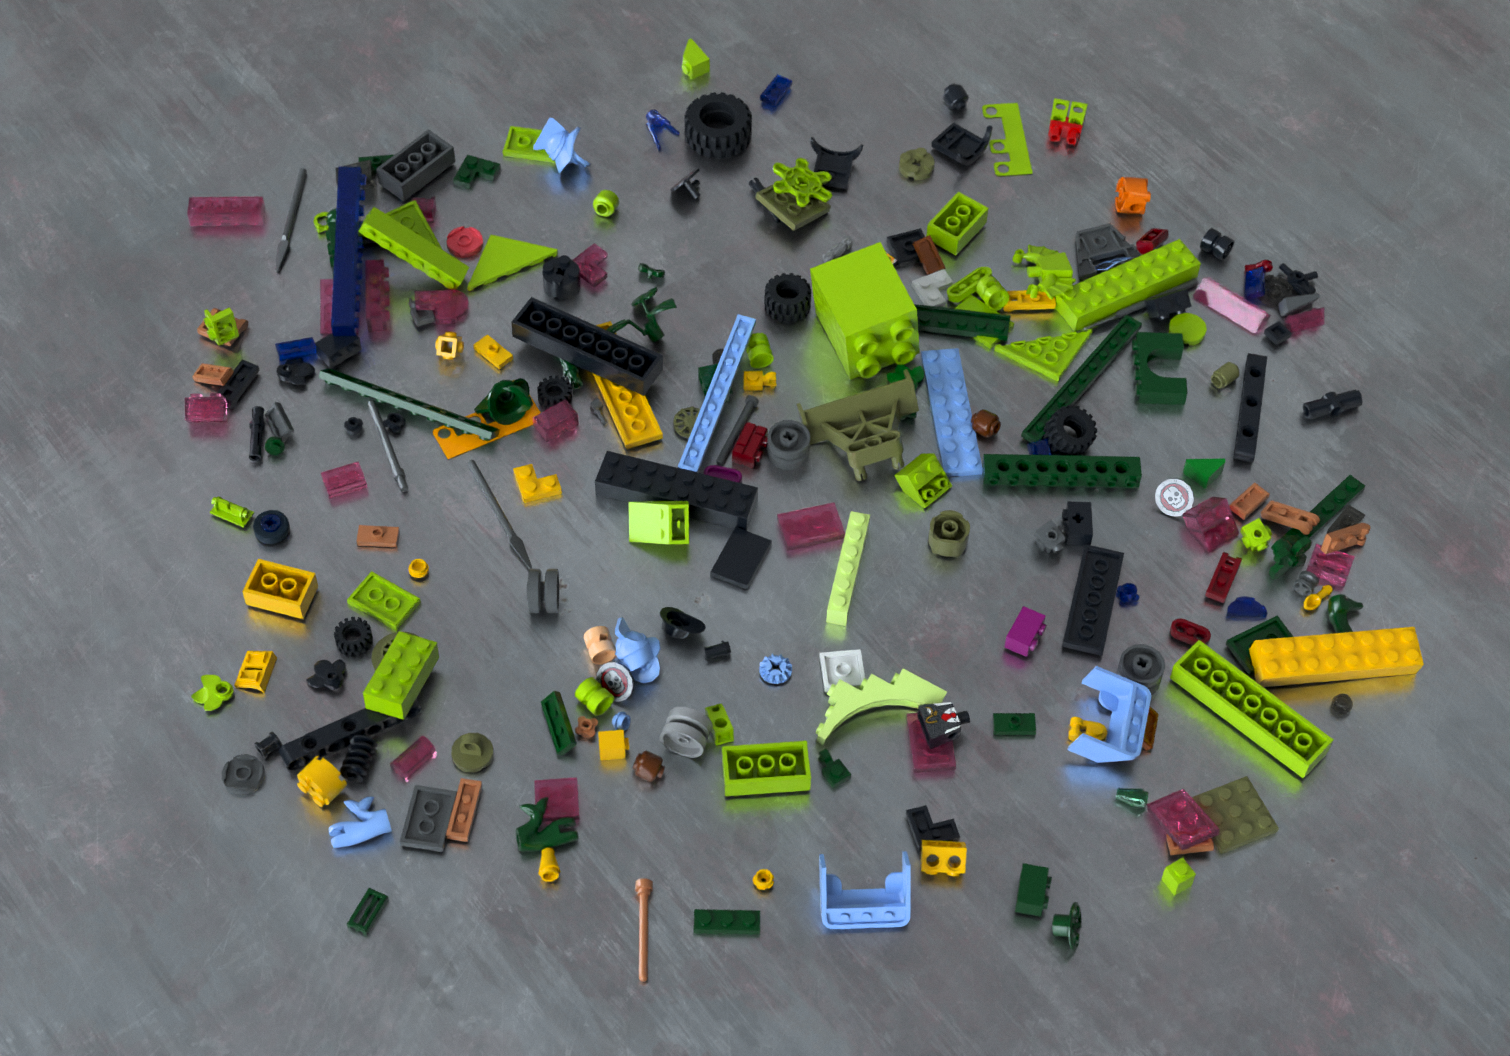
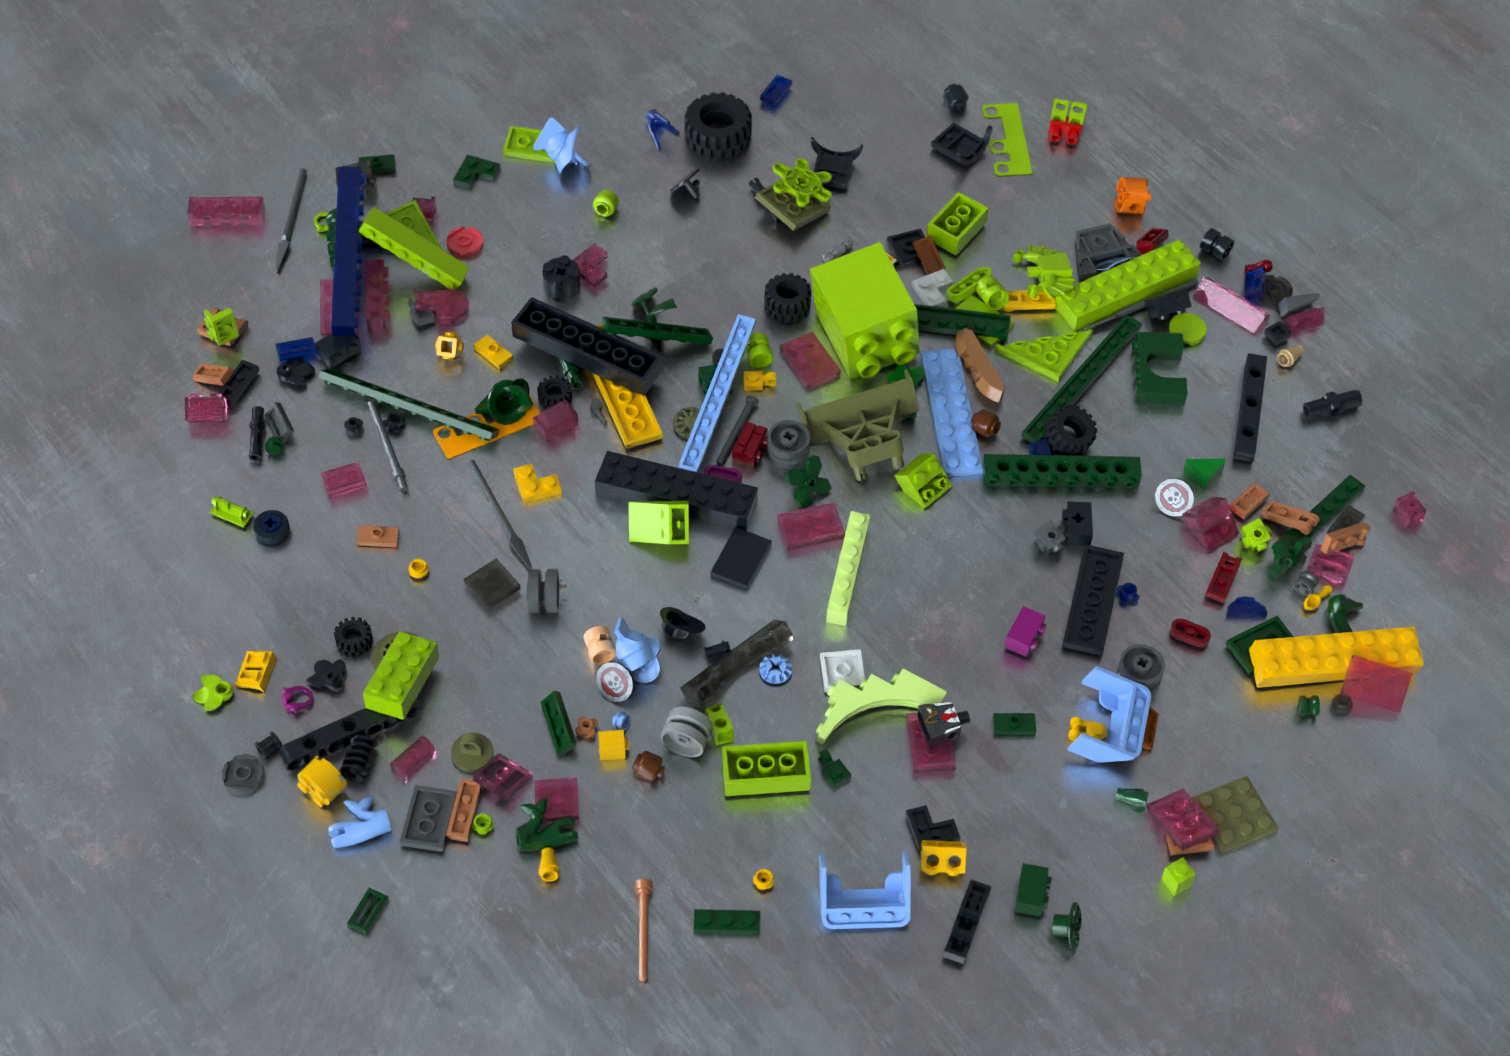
yellow brick [242,559,318,619] -> none
lime tile [347,571,421,631] -> none
dark grey brick [377,129,456,201] -> none
lime tile [467,235,558,291] -> none
lime wheel [575,677,614,716] -> none
dark green piece [638,263,665,279] -> none
lime slope [682,38,710,79] -> none
olive plate [899,147,935,180] -> none
olive brick [928,510,970,557] -> none
lime brick [1170,640,1334,779] -> none
olive brick [1211,362,1239,388] -> none
black piece [1279,263,1318,295] -> none
none -> magenta piece [282,686,314,713]
none -> clear smoke plate [463,558,521,610]
none -> lime plate [472,814,494,835]
none -> clear pink tile [473,753,533,801]
none -> dark green plate [601,317,713,345]
none -> clear smoke arch [680,619,795,707]
none -> clear pink plate [780,331,841,389]
none -> dark green plant [784,455,832,508]
none -> black slope [943,879,992,964]
none -> medium nougat brick [955,328,1005,403]
none -> tan cone [1277,344,1304,367]
none -> dark green wheel [1298,695,1320,716]
none -> clear pink plate [1340,655,1412,713]
none -> clear pink brick [1393,491,1427,527]

